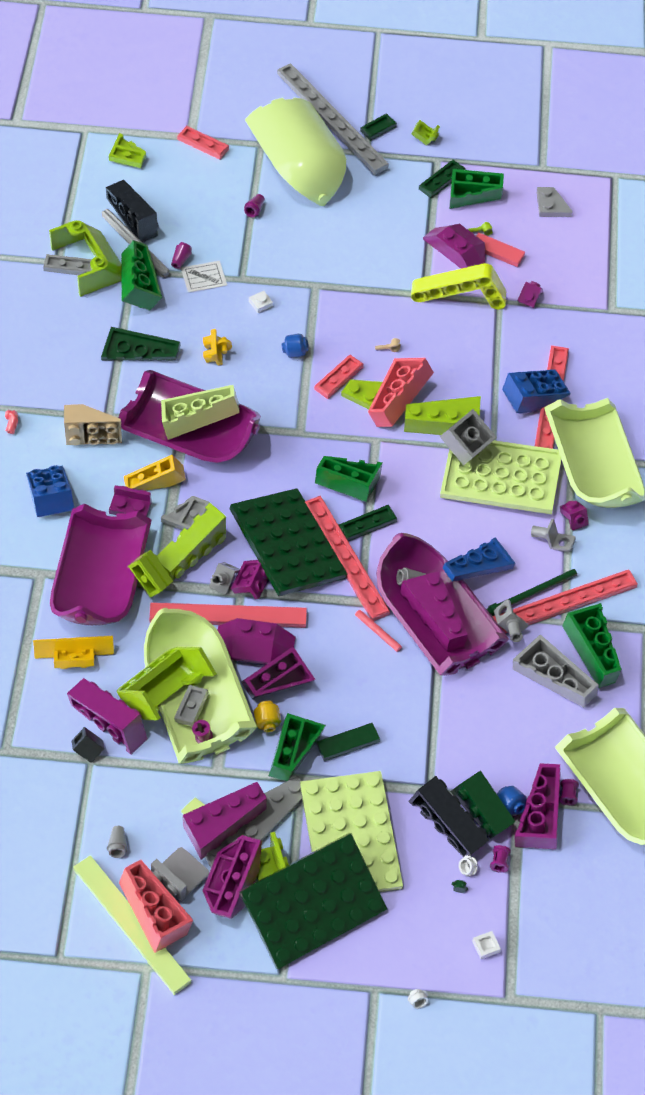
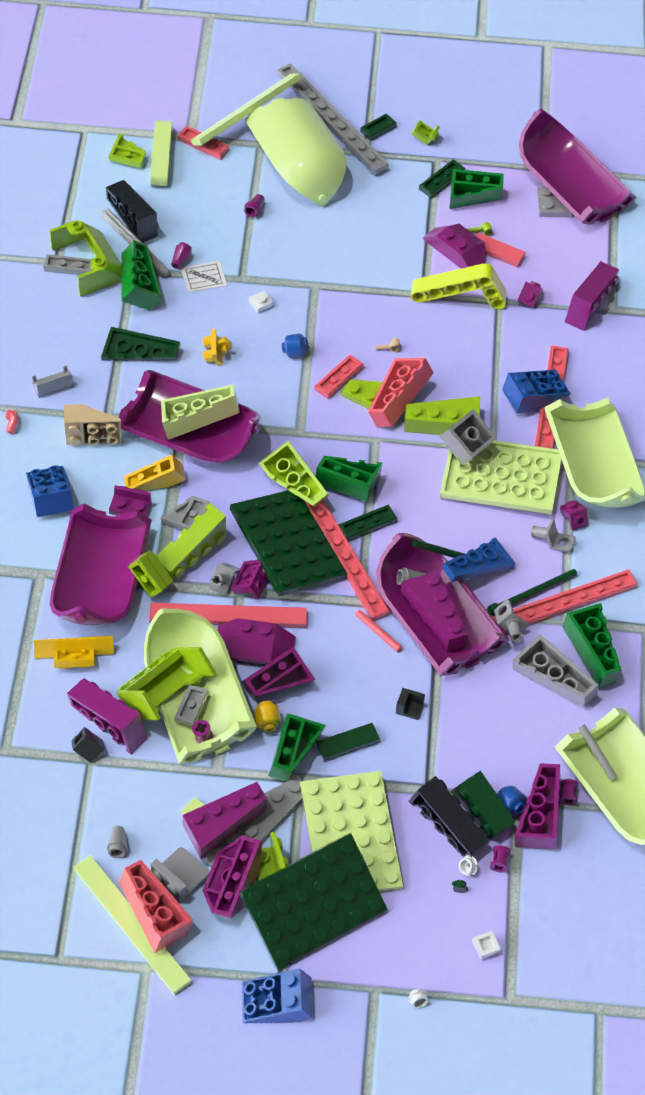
none -> light grey hinge [32,365,73,398]
none -> yellowish green beam [150,120,172,186]
none -> yellowish green tile [191,73,302,146]
none -> blue slope [242,968,313,1024]
none -> lime wedge [259,441,329,507]
none -> pearl dark grey panel [395,687,425,720]
none -> dark green bar [412,539,465,558]
none -> magenta panel [519,108,637,225]
none -> magenta wedge [564,261,619,331]
none -> light grey bar [578,724,617,780]

